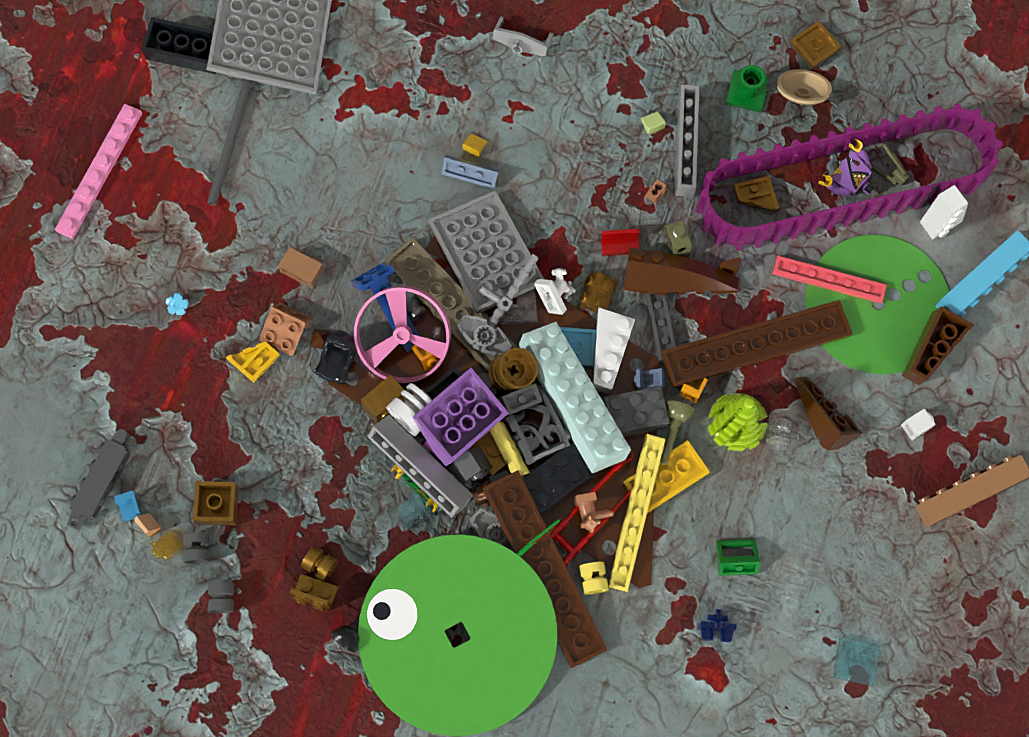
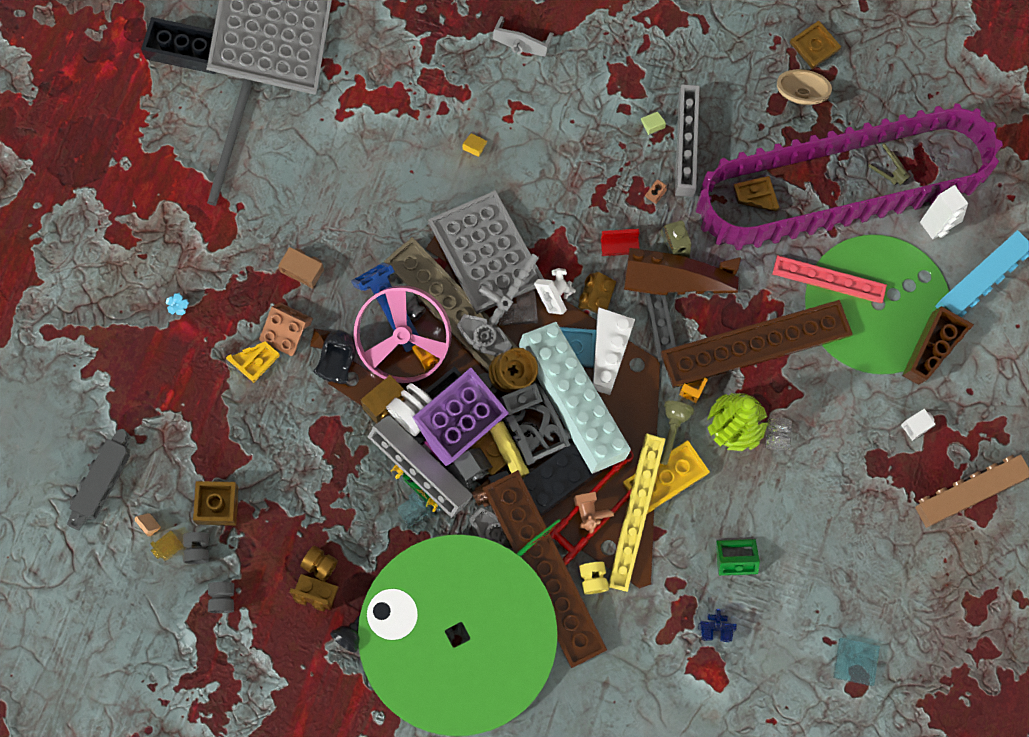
bright pink plate [55,104,142,239] -> none
dark azure panel [114,490,143,522] -> none
sand blue plate [441,155,499,189] -> none
dark grey brick [603,386,670,437] -> none
sand blue bracket [634,368,665,390] -> none
green plant [725,65,769,113] -> none
reddish brown wedge [794,377,862,451] -> none
medium lavender torso [819,138,875,196] -> none

